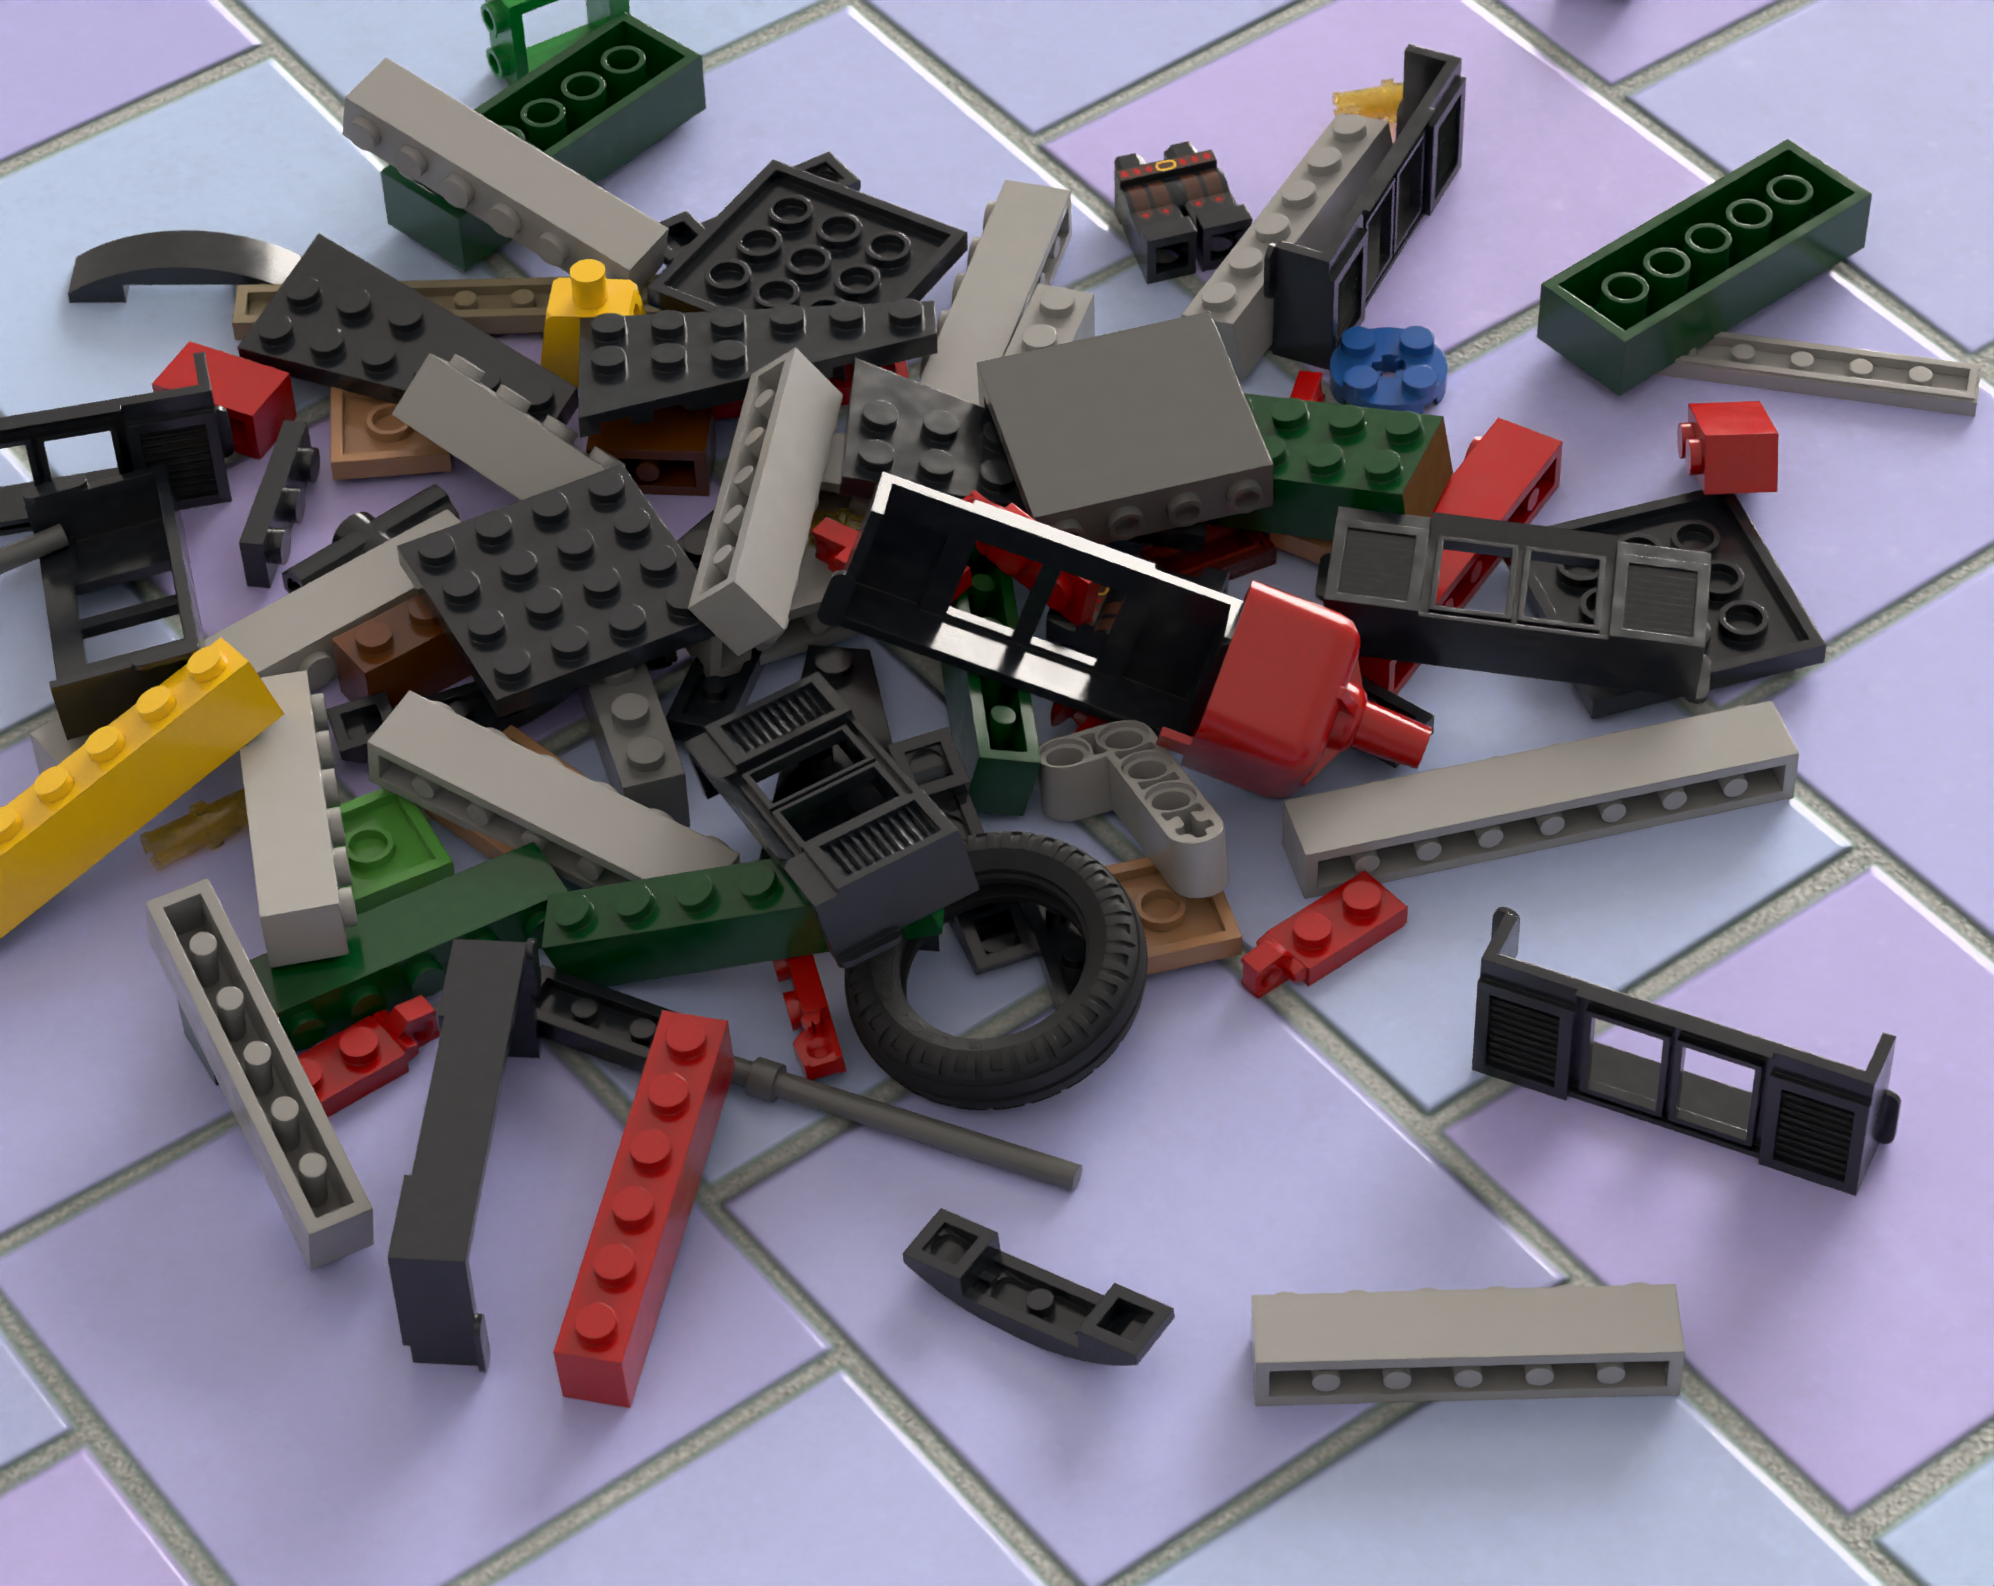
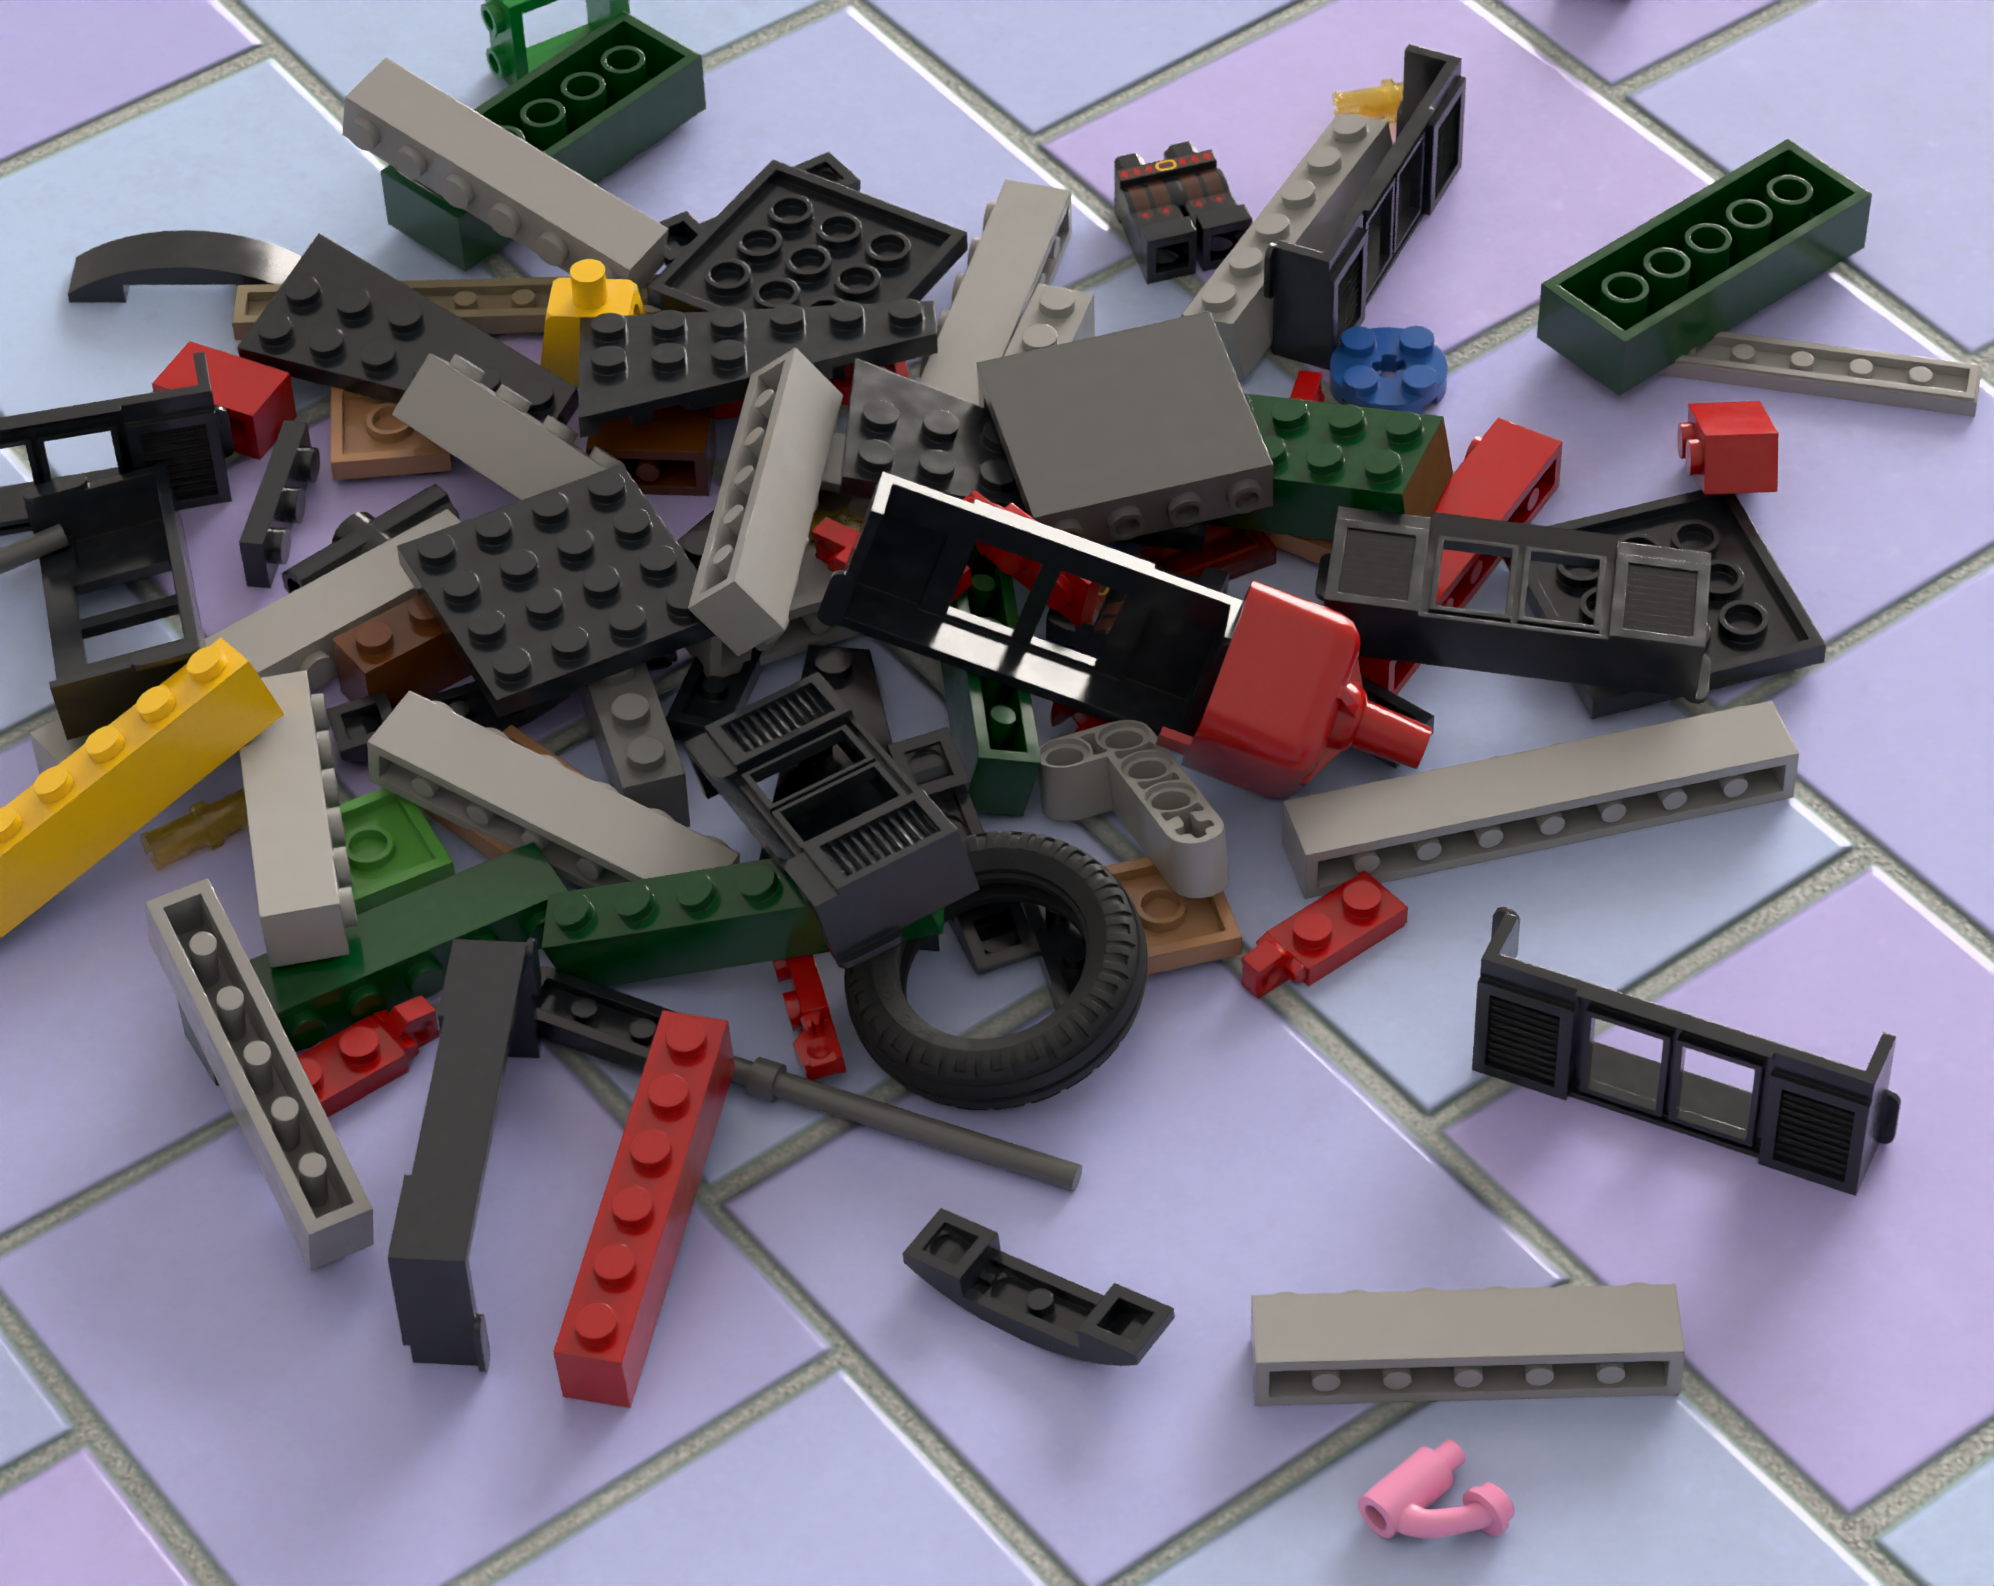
none -> bright pink plant [1357,1439,1515,1539]

